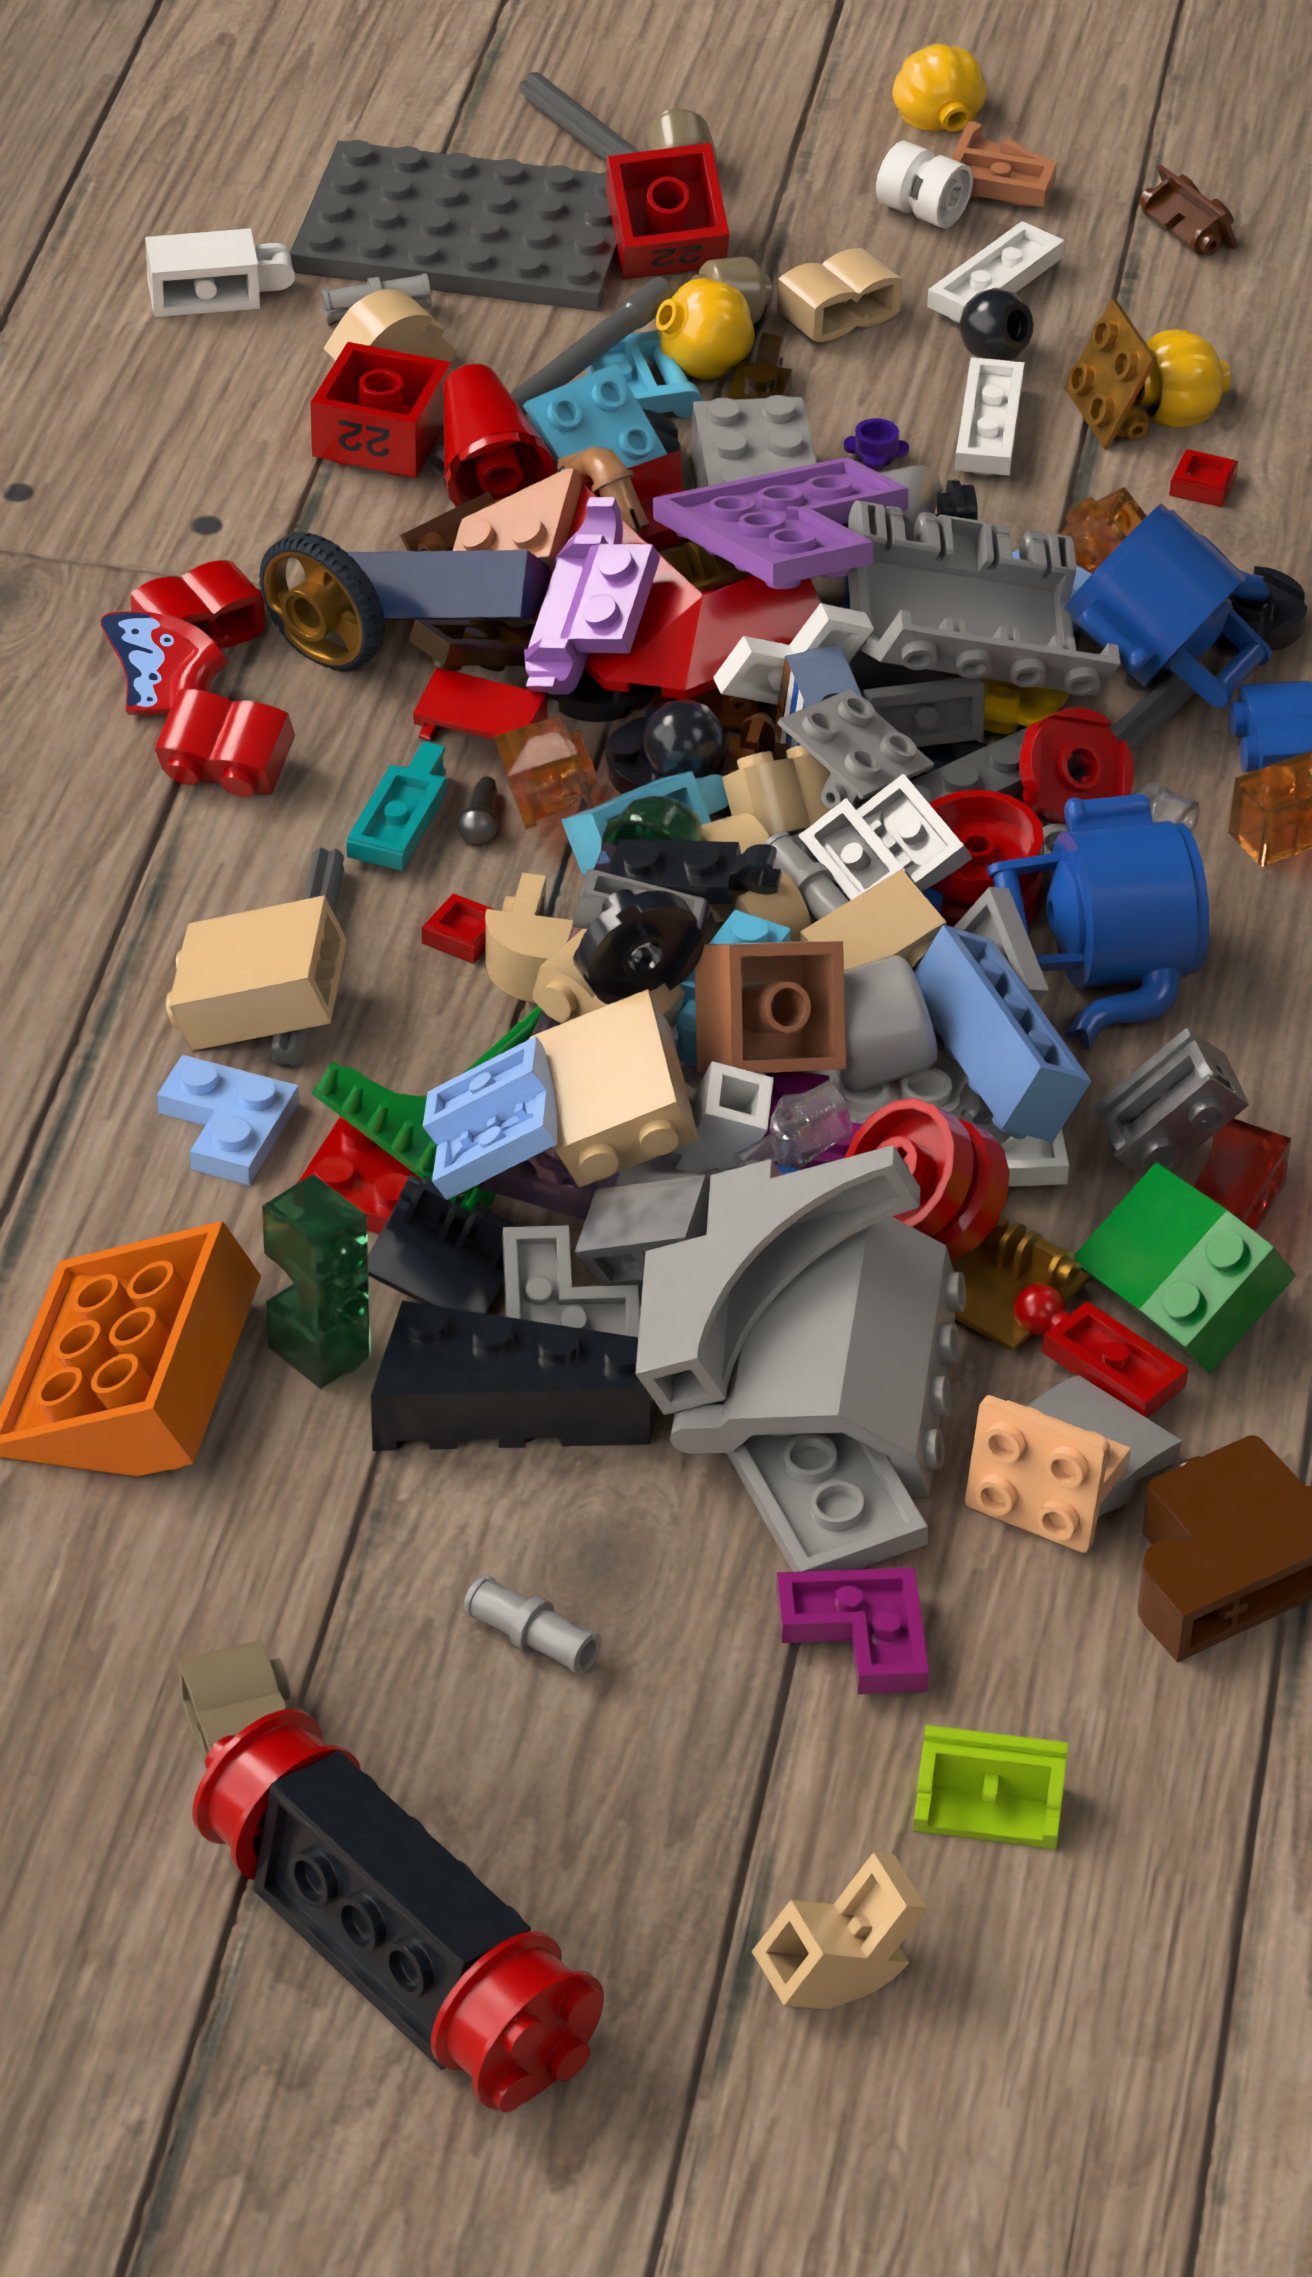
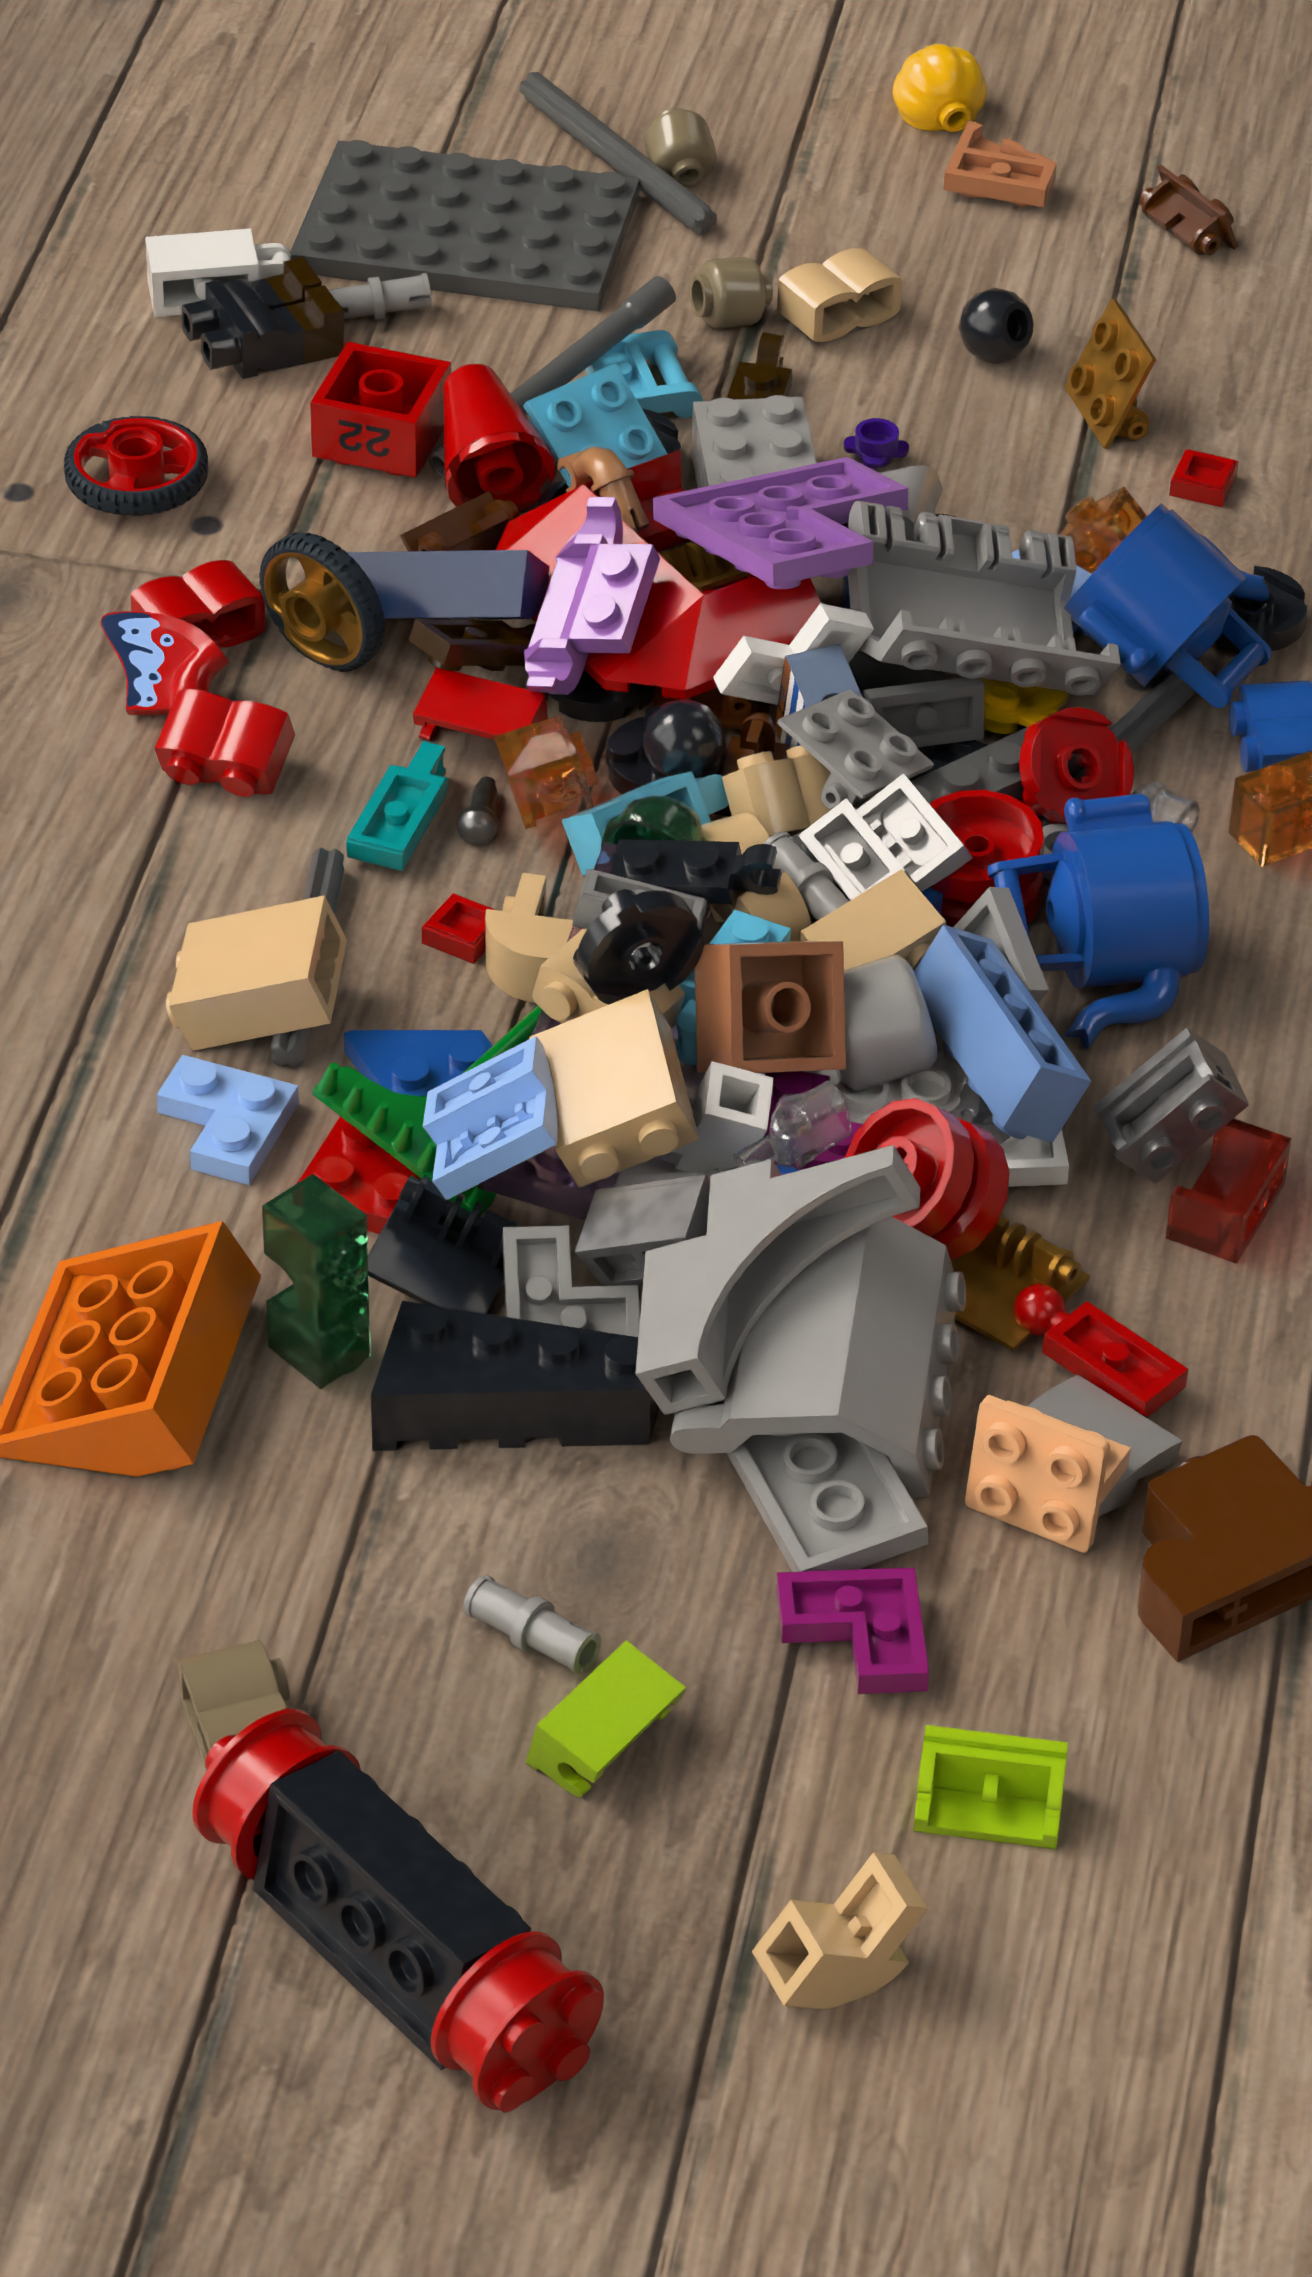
tan brick [323,289,458,362] -> none
wing [452,468,583,571] -> none
red brick [606,143,729,280] -> none
yellow plant [656,278,755,380] -> none
white wheel [876,140,973,229] -> none
white plate [927,221,1064,322] -> none
black plate [937,479,978,521] -> none
white plate [955,357,1025,476] -> none
green slope [1074,1162,1297,1374] -> none
yellow plant [1136,329,1231,427] -> none
none -> wheel [64,416,208,516]
none -> black hips [182,257,344,379]
none -> blue wing [344,1030,493,1096]
none -> lime hinge [525,1640,686,1797]

